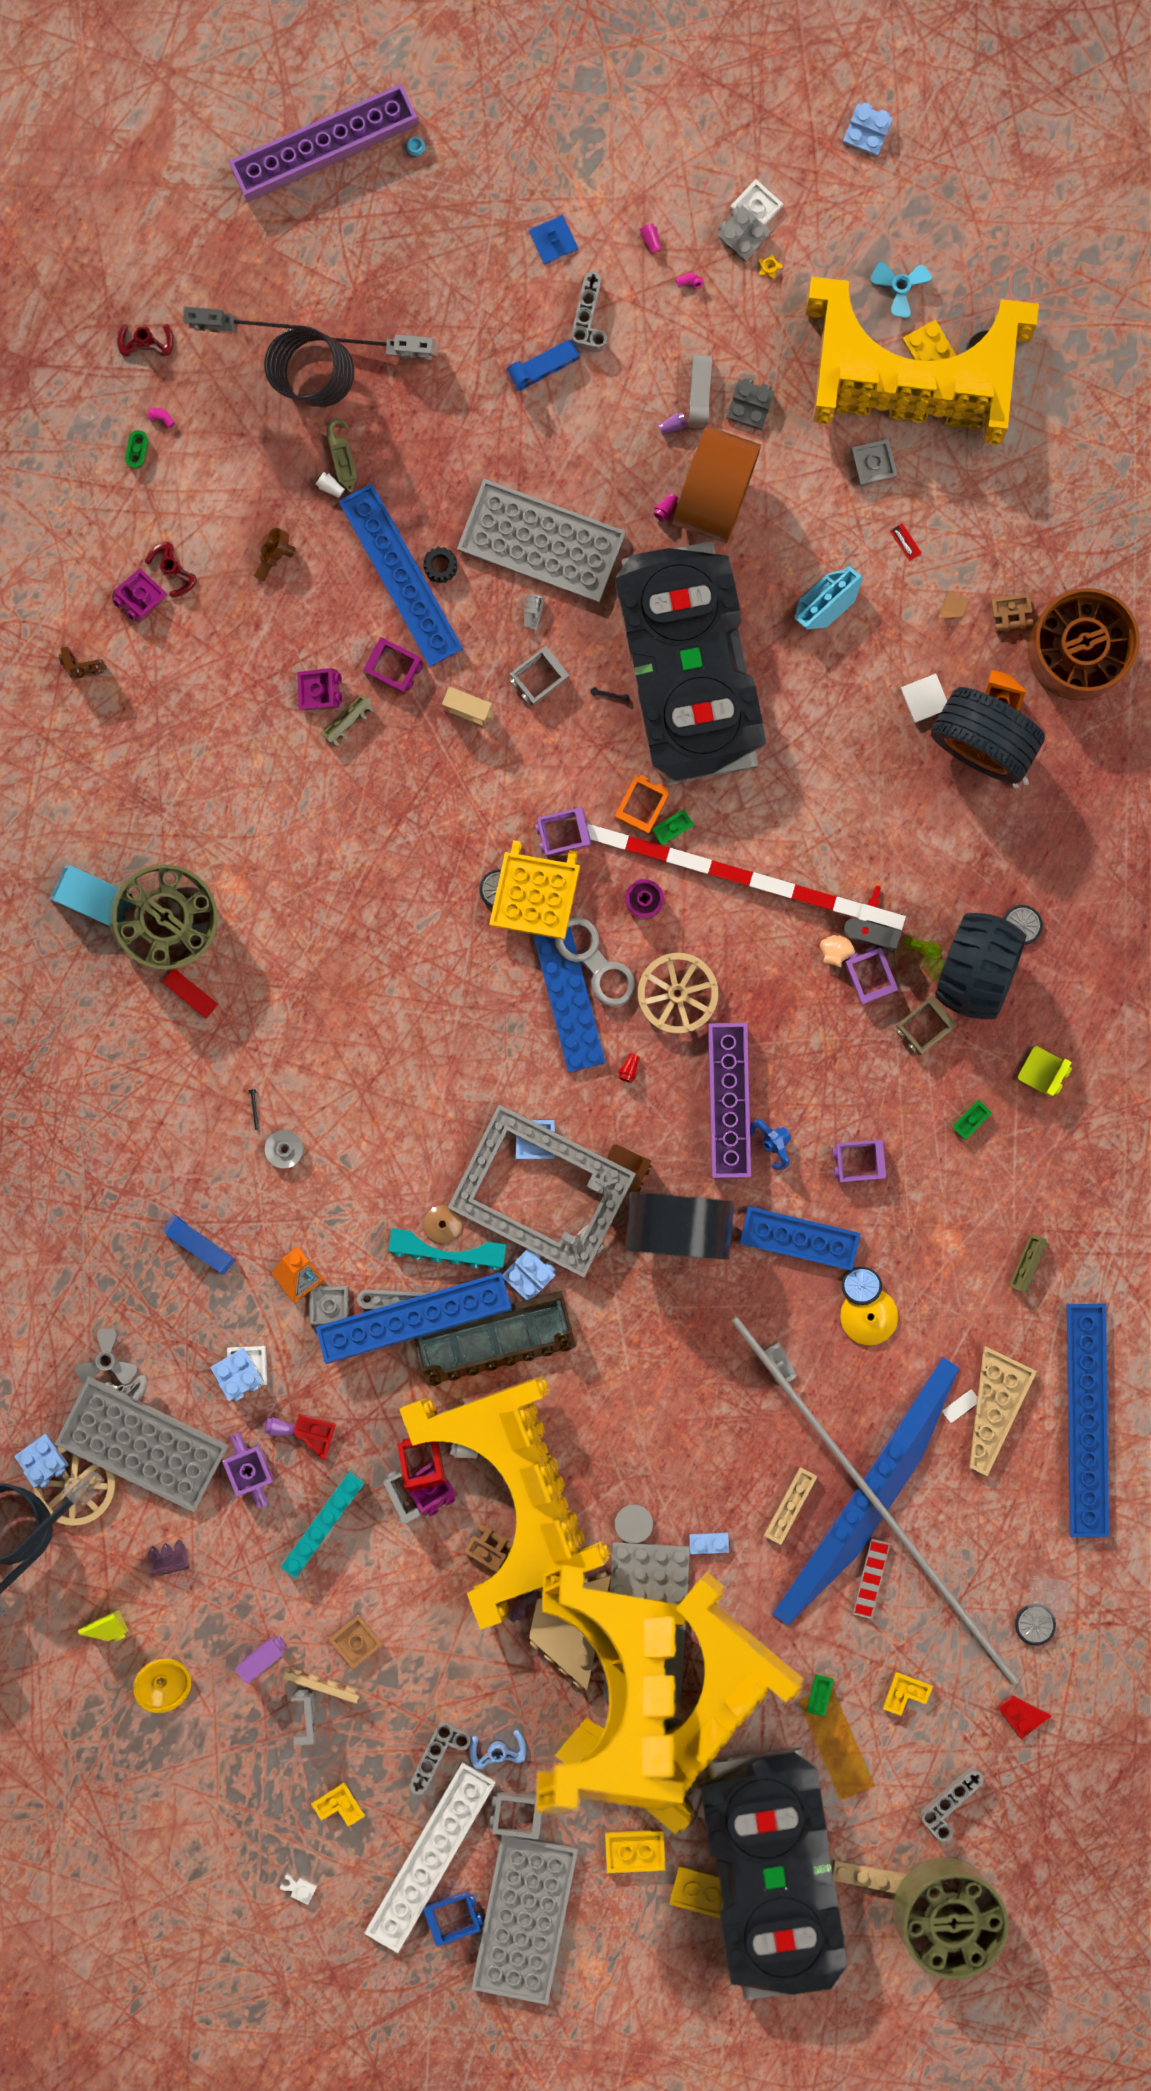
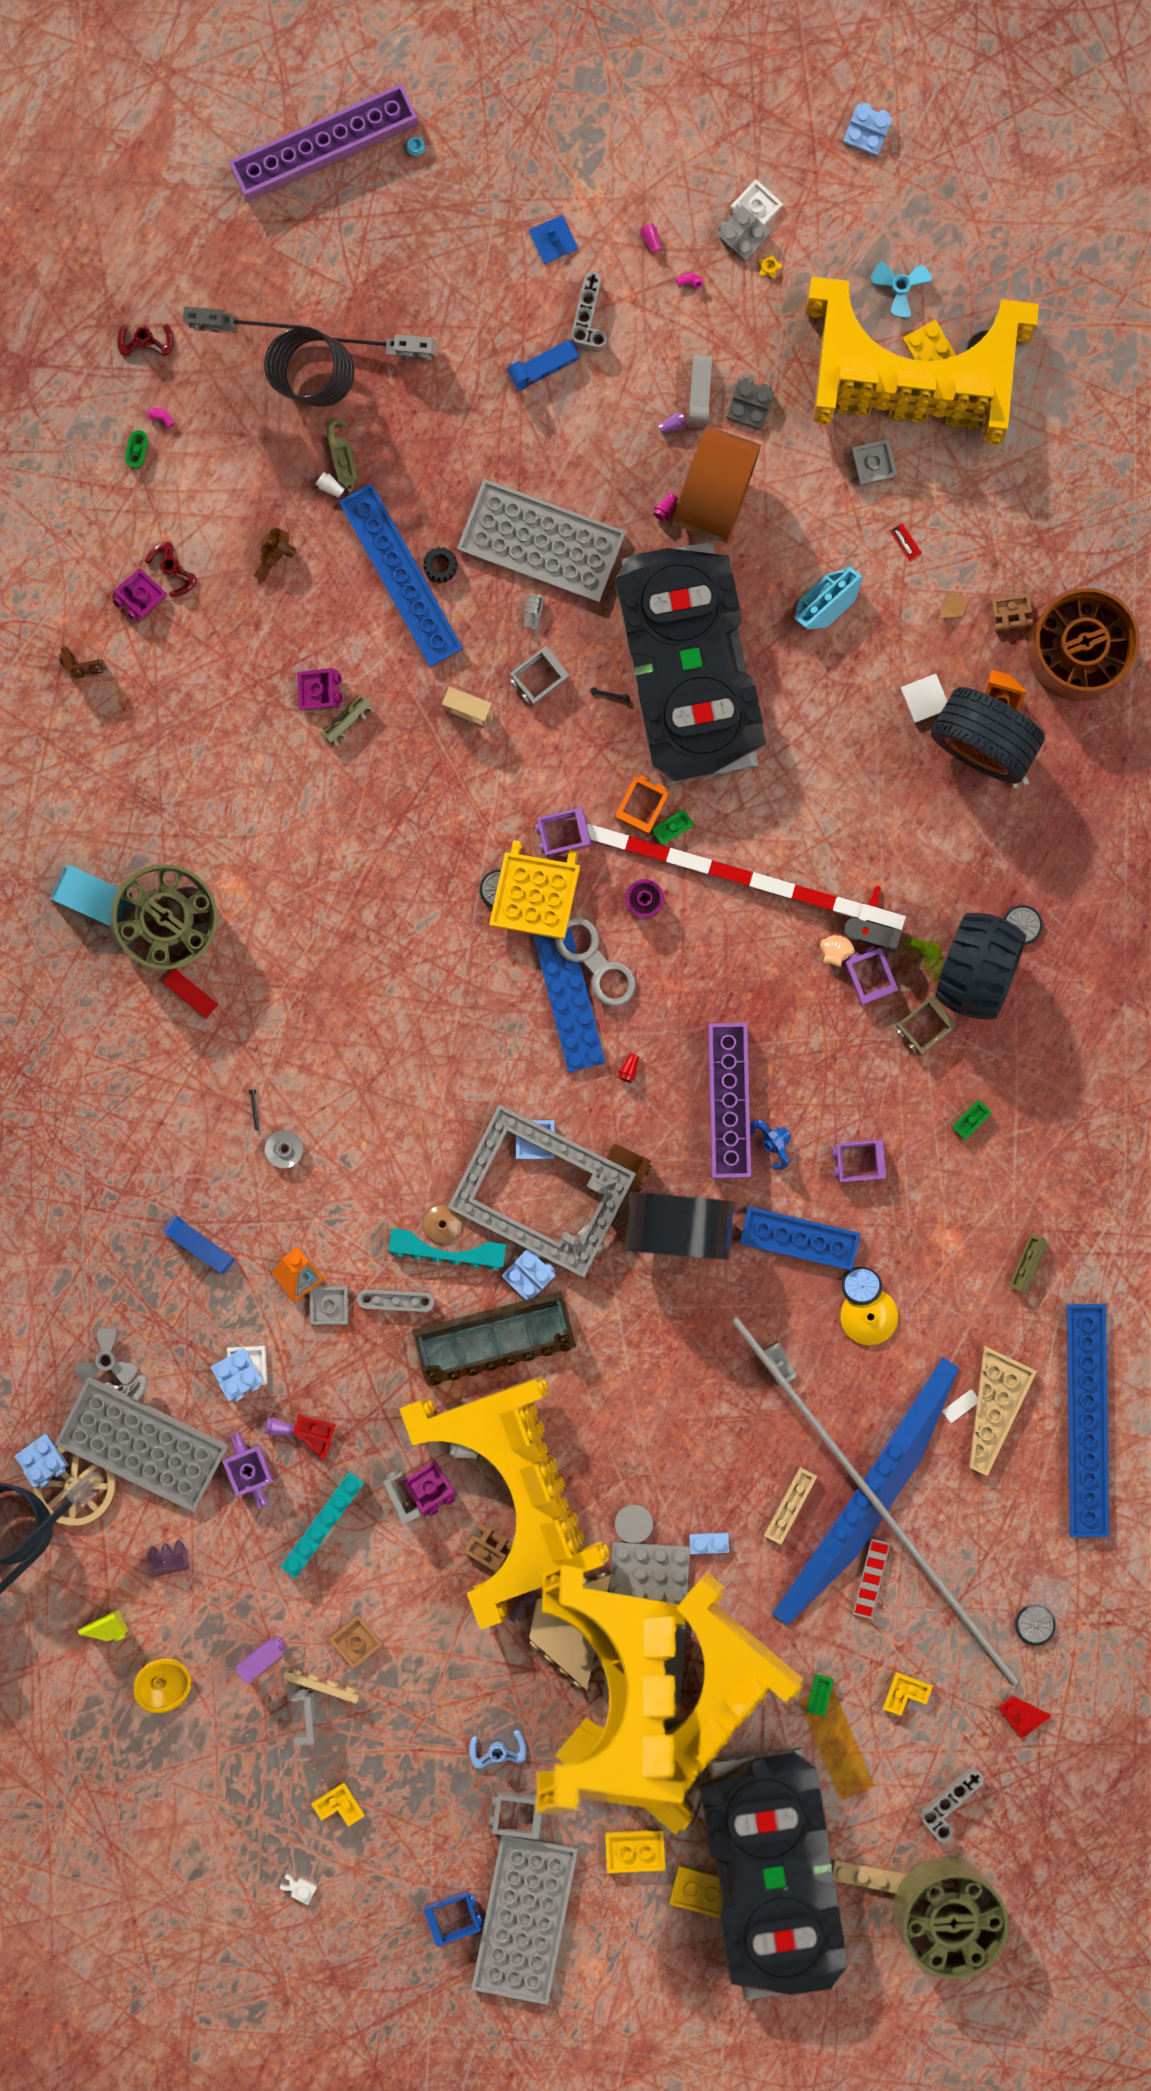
blue plate [316,1272,512,1365] -> none
magenta window [363,637,423,694] -> none
white plate [364,1762,496,1953] -> none
red window [397,1438,447,1492] -> none
light grey beam [410,1721,471,1795] -> none
tan wheel [637,953,718,1034] -> none
neon yellow bracket [1018,1046,1072,1097] -> none

